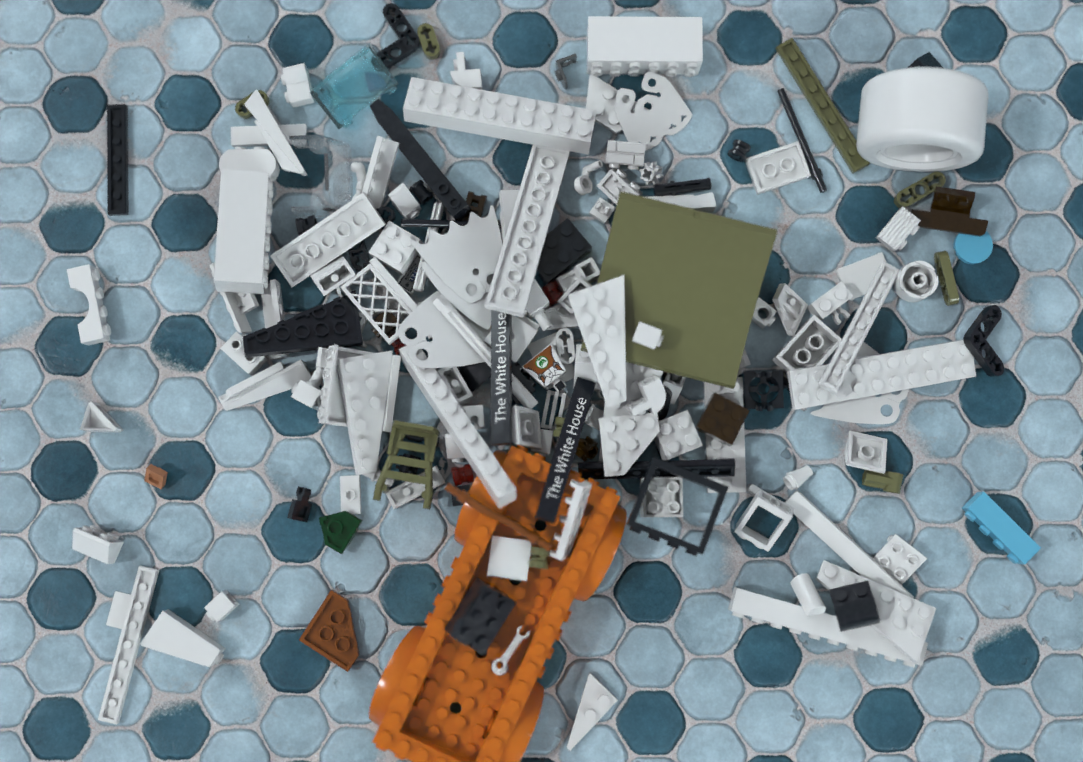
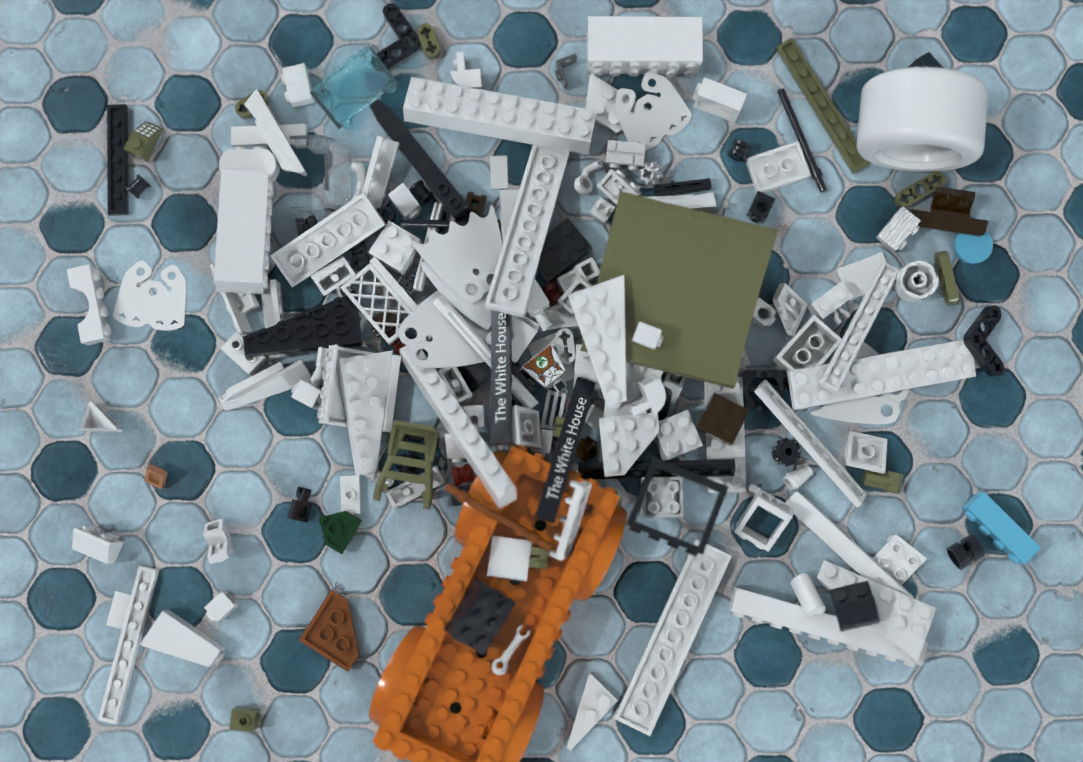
none -> white piece [113,261,187,331]
none -> olive slope [124,121,164,162]
none -> black bush [125,174,151,199]
none -> white brick [203,518,233,564]
none -> olive brick [229,706,262,732]
none -> white sticker [490,156,508,189]
none -> white plate [614,539,732,736]
none -> white window [692,77,747,123]
none -> black brick [746,191,775,223]
none -> white tile [754,380,867,508]
none -> black brick [771,438,801,467]
none -> black wheel [946,534,985,570]

